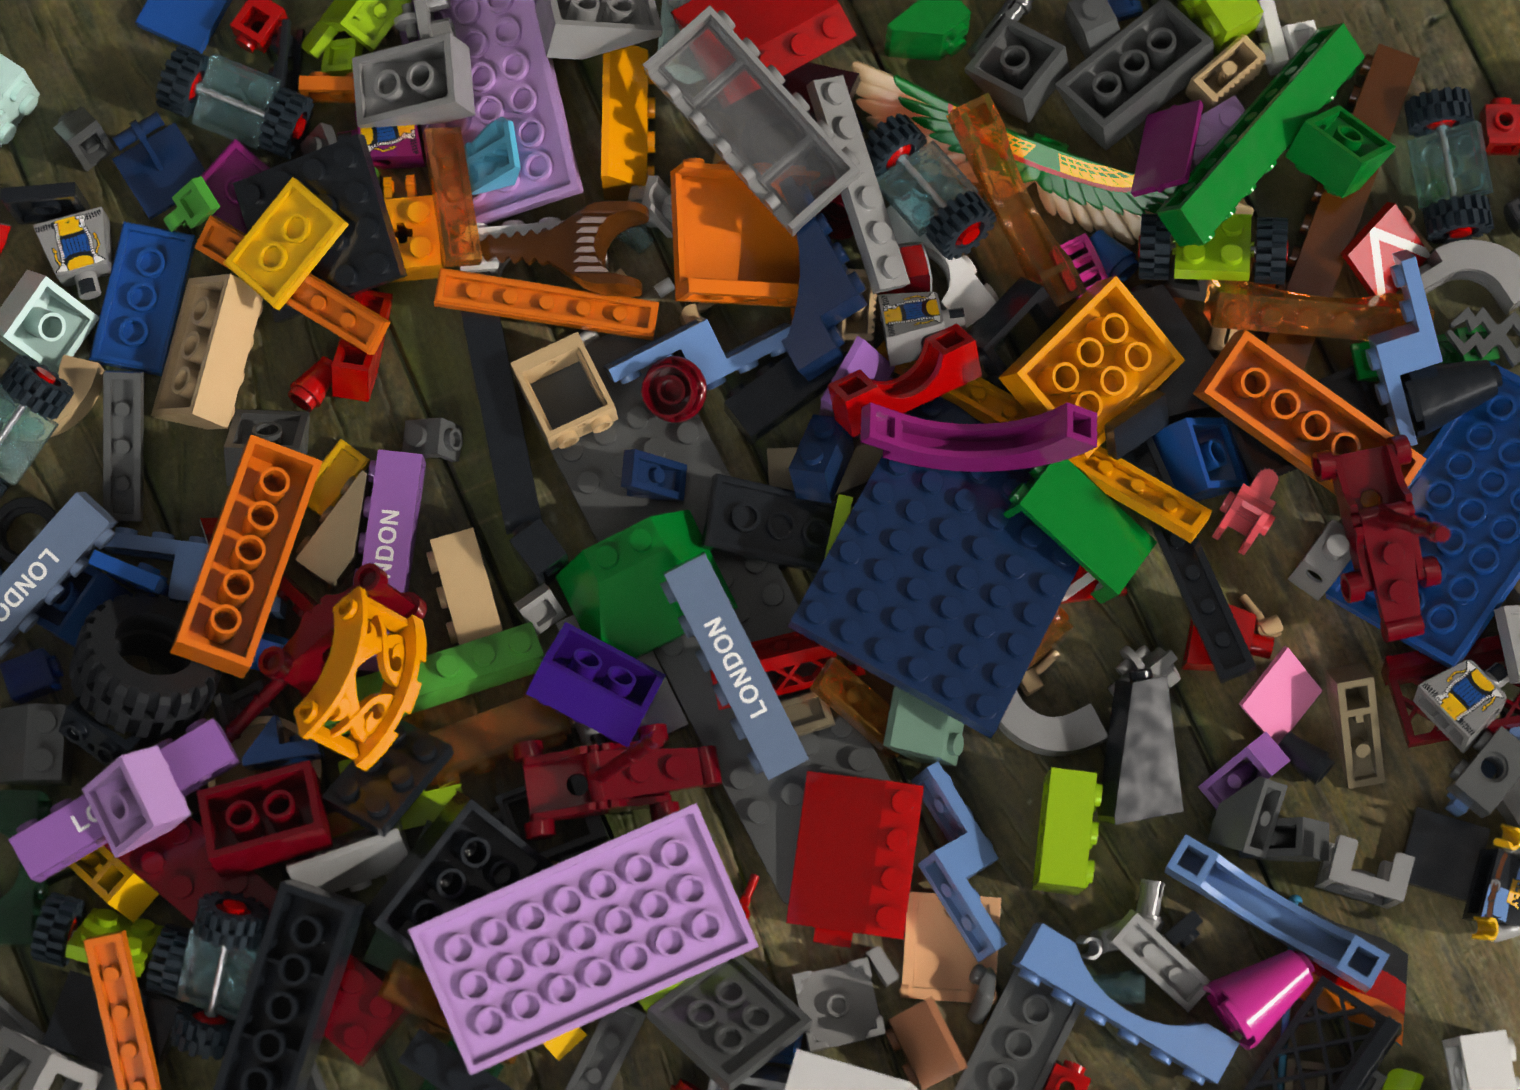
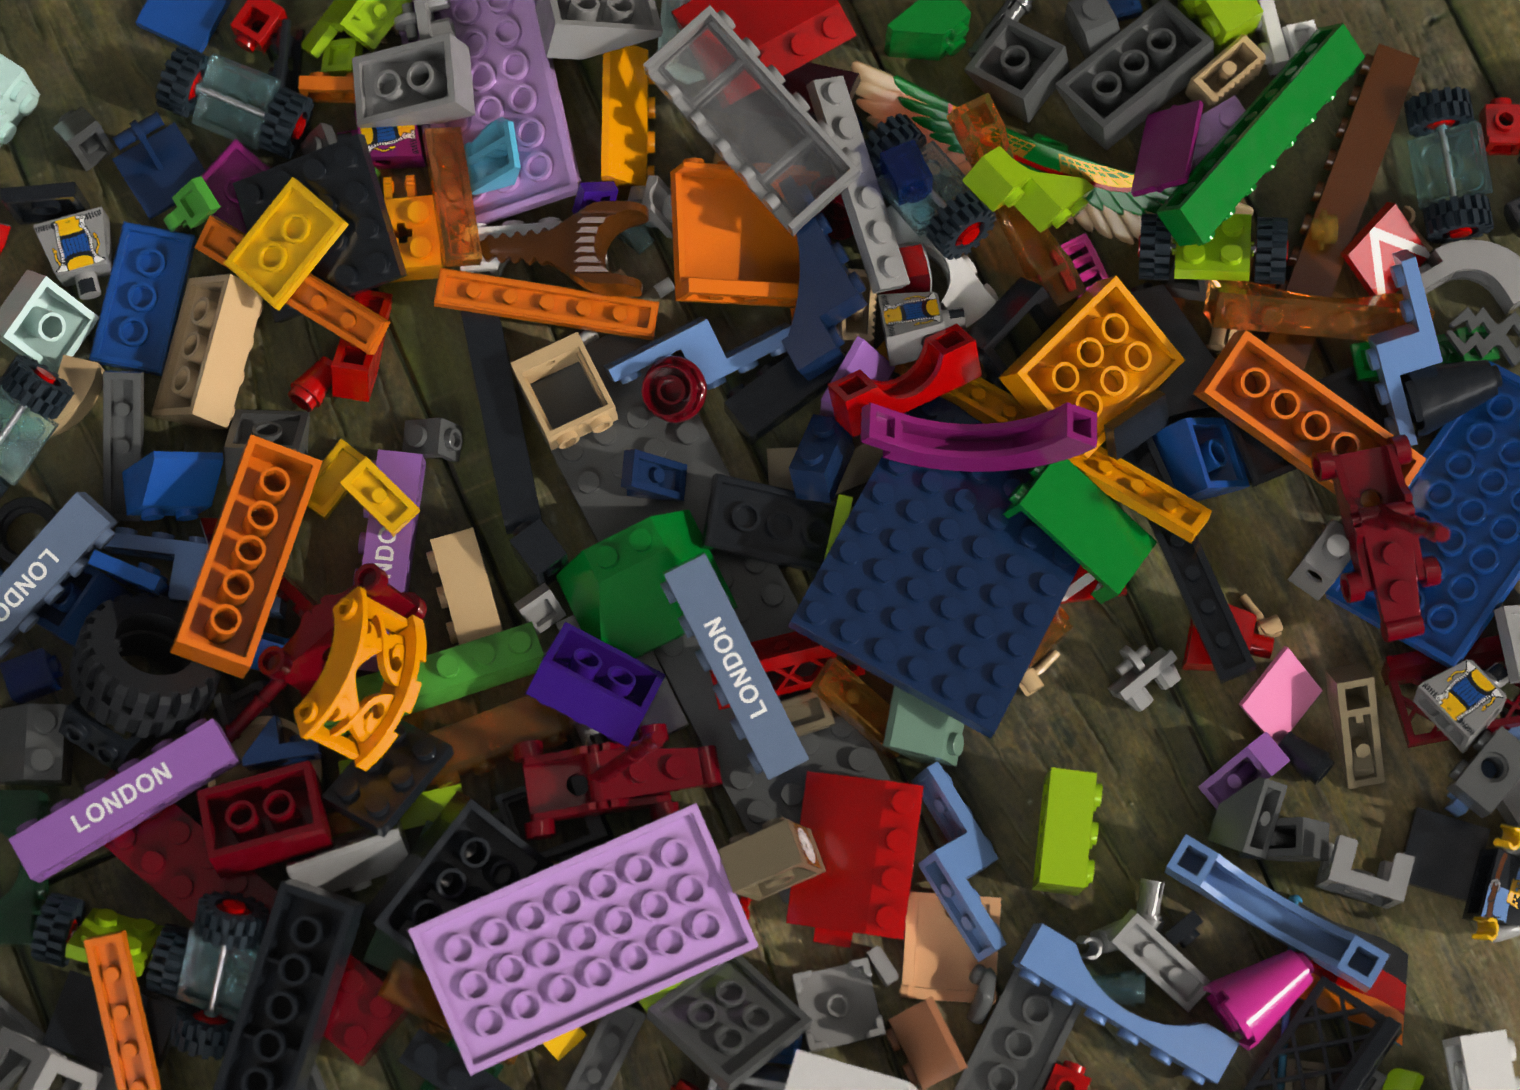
yellow slope [69,845,159,923] -> none
lavender slope [82,745,191,858] -> none
dark tan slope [295,470,371,592] -> none
tan hand [680,302,715,326] -> none
light grey arch [998,690,1108,757] -> none
blue cone [1089,229,1139,282] -> none
slope [1098,668,1184,825] -> none
coral hinge [1212,468,1279,555] -> none
green slope [1285,105,1396,198] -> none
none -> blue slope [122,451,224,521]
none -> yellow plate [339,456,420,537]
none -> dark purple plate [572,181,619,214]
none -> dark tan brick [718,817,826,901]
none -> clear blue brick [880,139,933,206]
none -> lime arch [962,146,1095,233]
none -> clear yellow plate [1311,208,1338,250]

